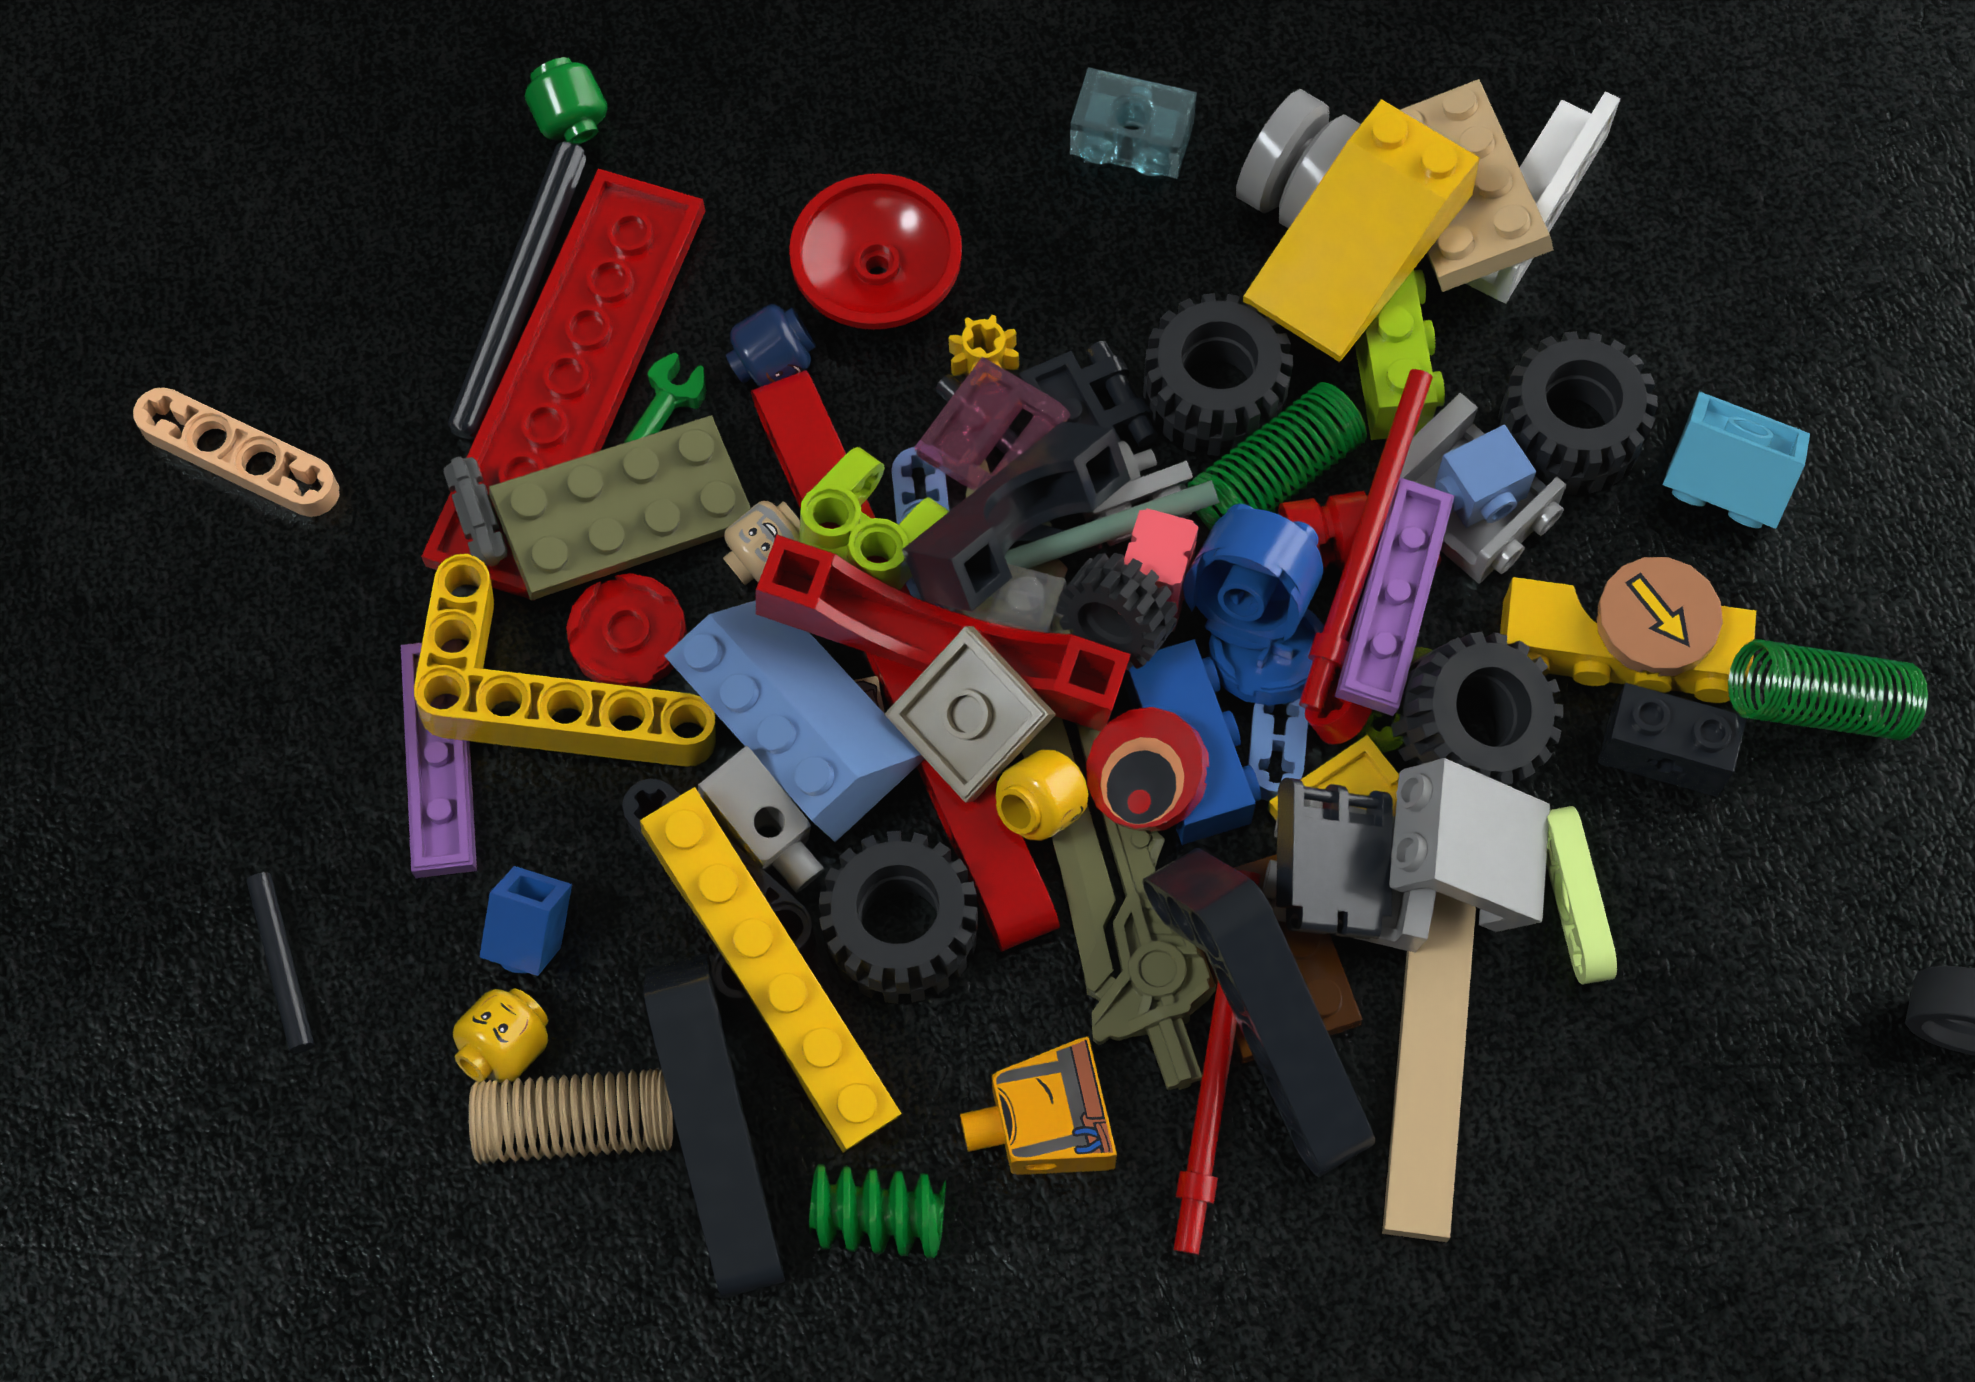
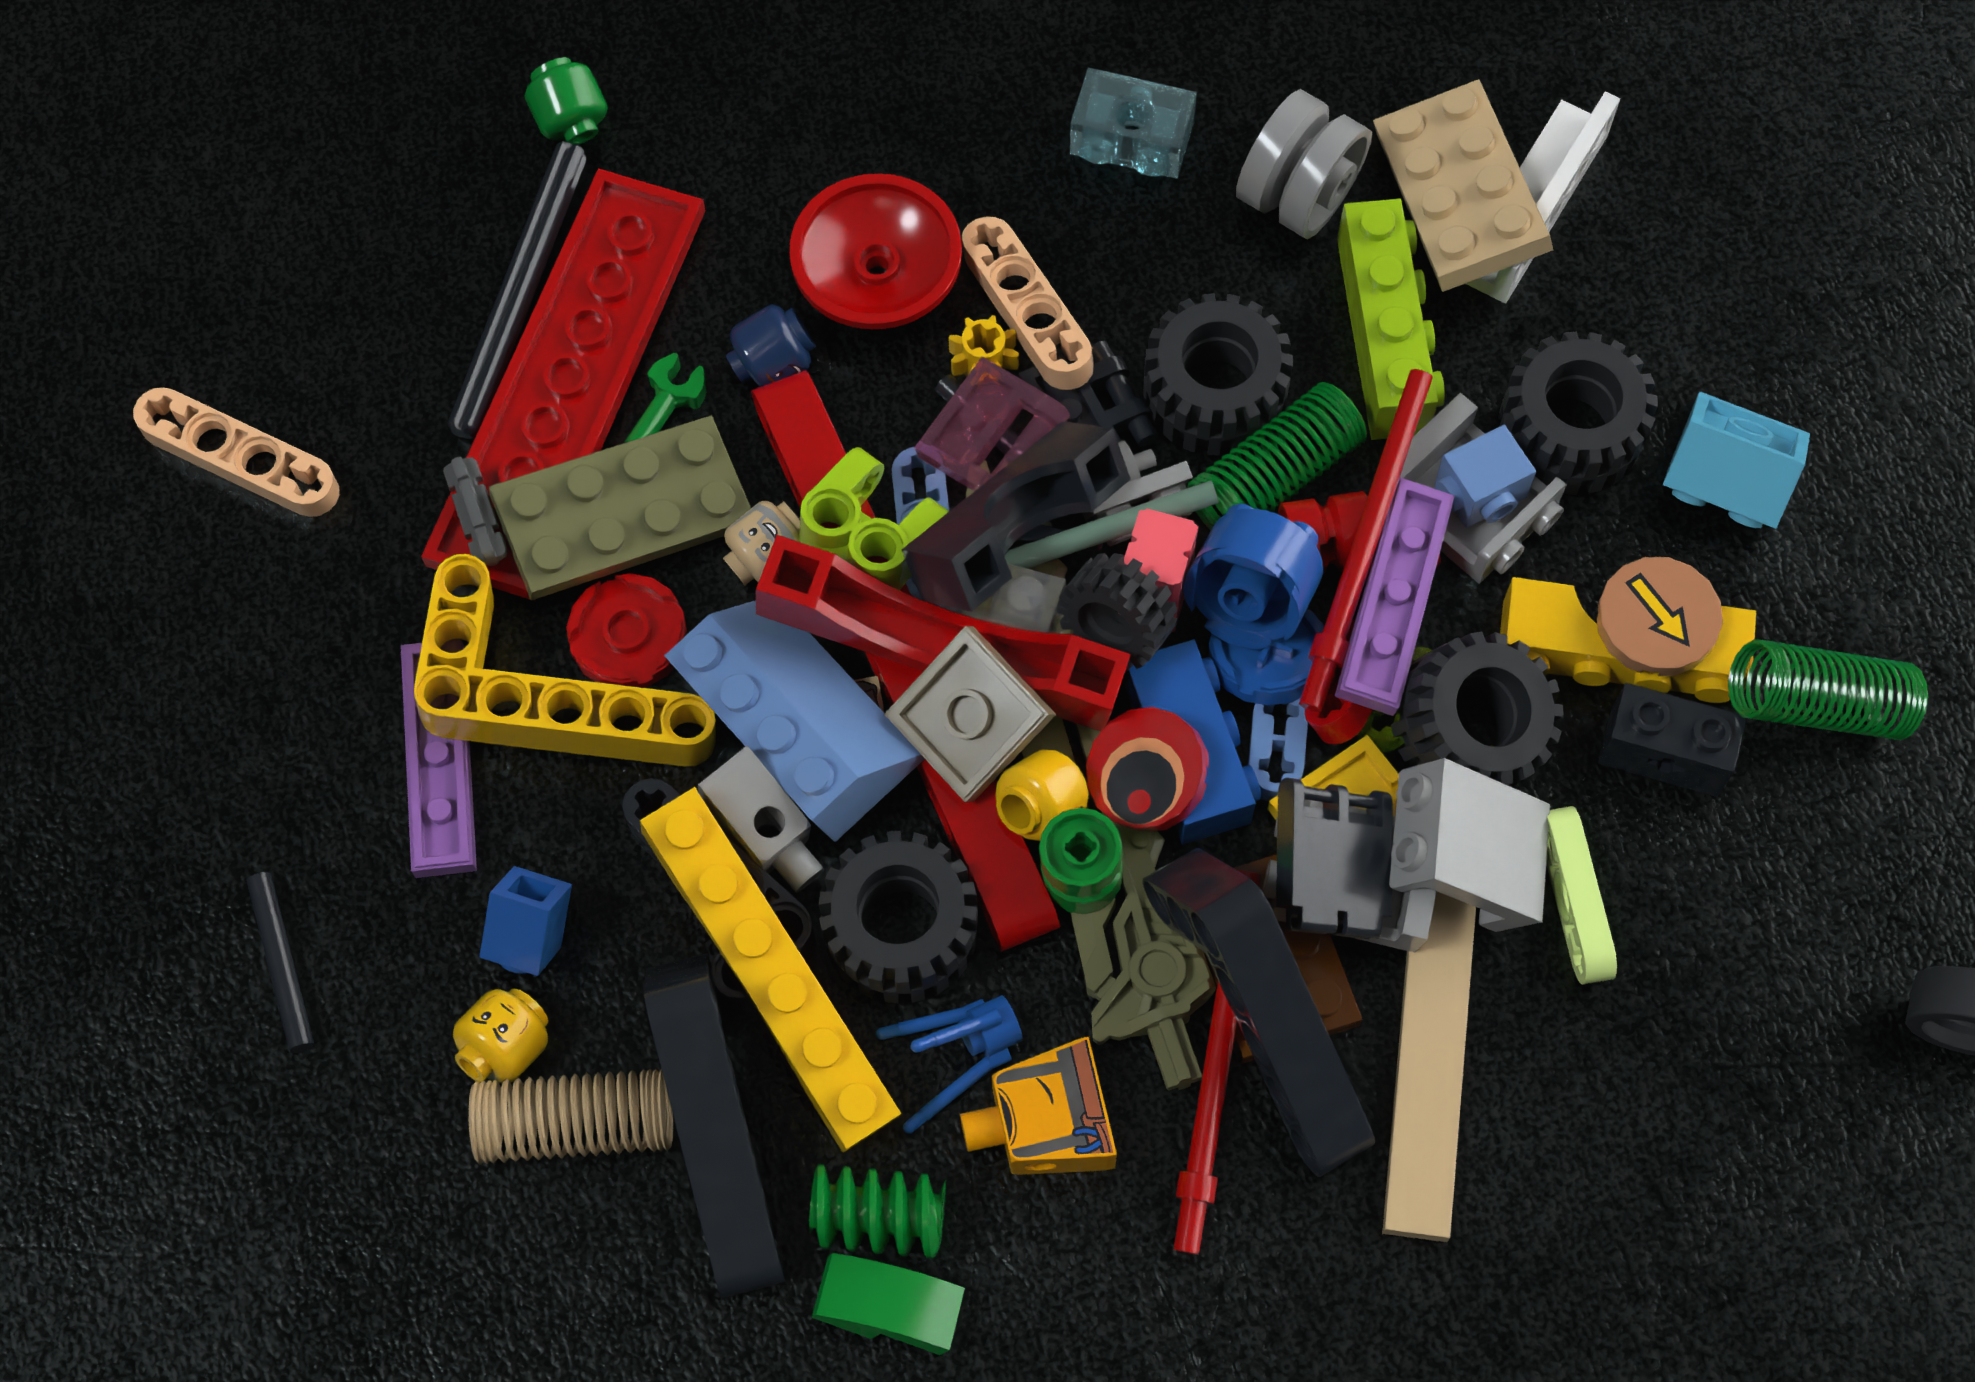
yellow slope [1243,99,1480,362] -> none
none -> green slope [812,1253,965,1355]
none -> blue plant [875,995,1023,1133]
none -> light nougat beam [962,217,1094,390]
none -> green wheel [1039,808,1123,914]

